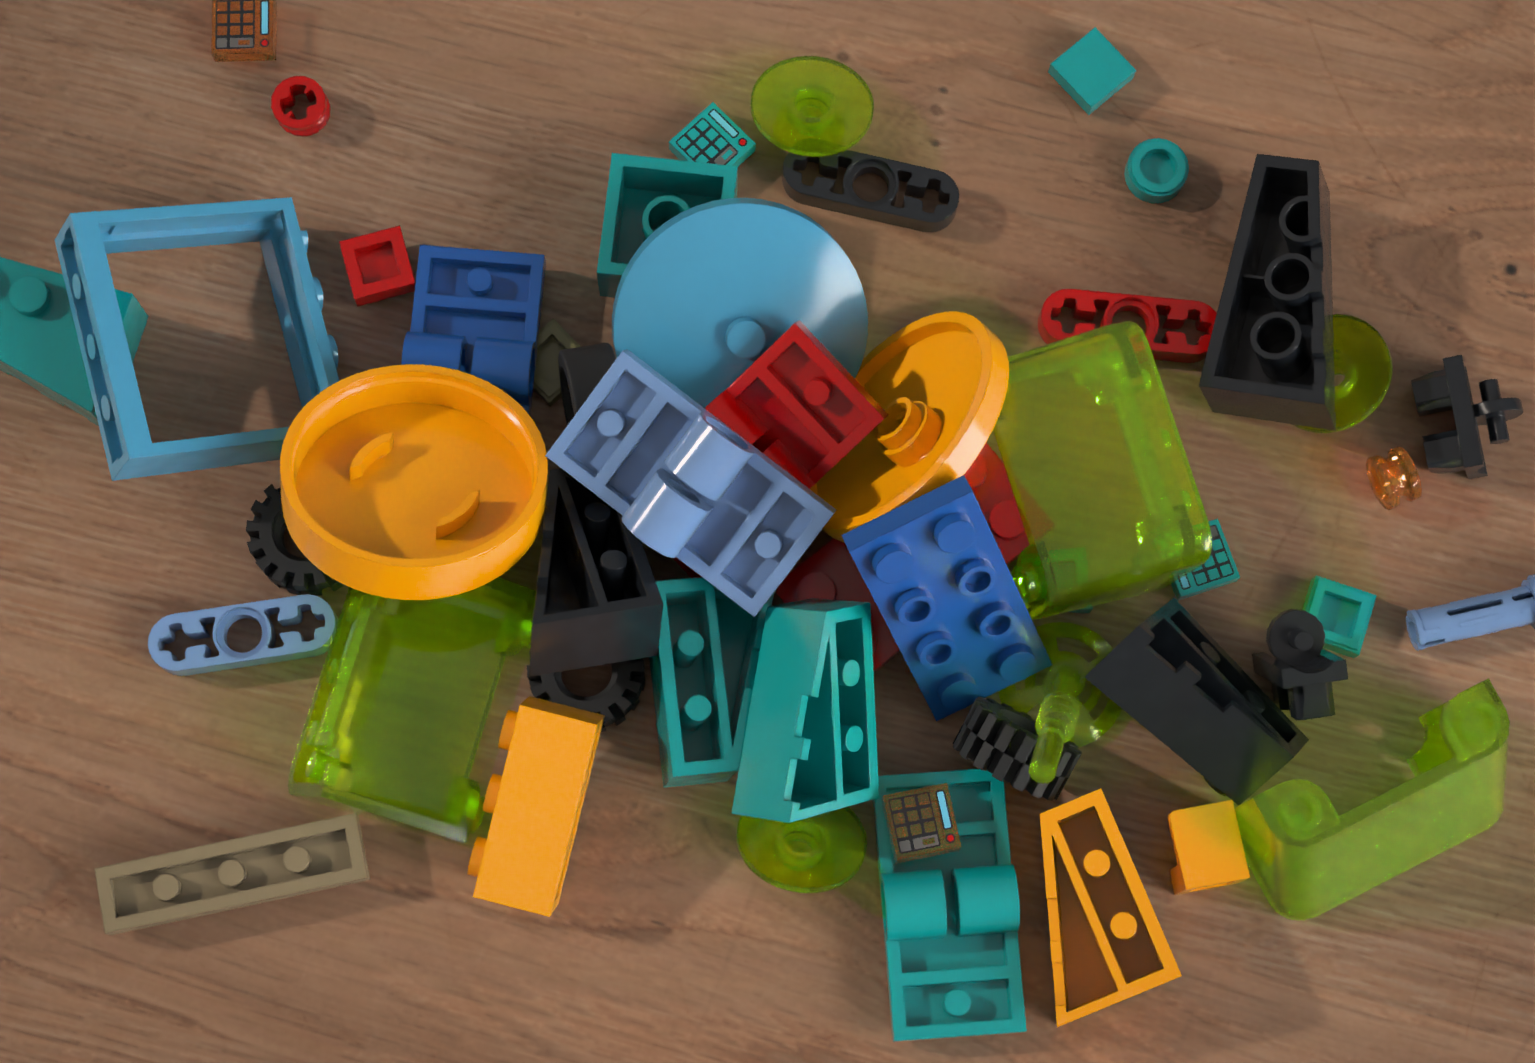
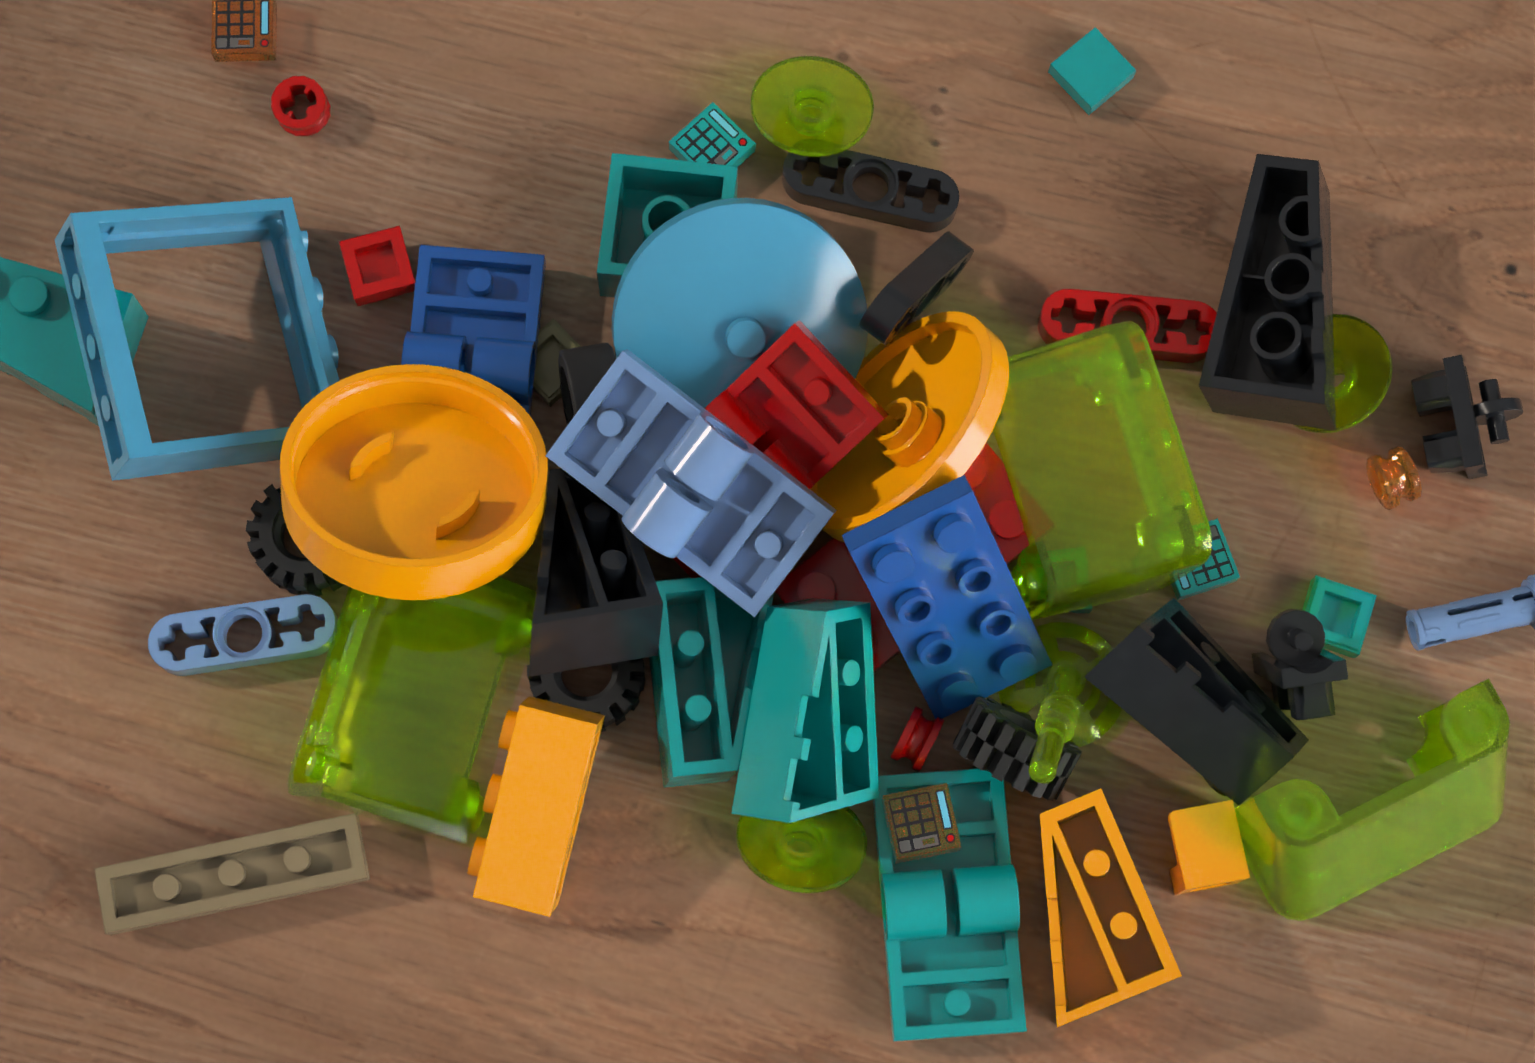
teal tile [1124,138,1189,204] -> none
none -> black beam [859,231,974,345]
none -> red bush [890,706,945,772]

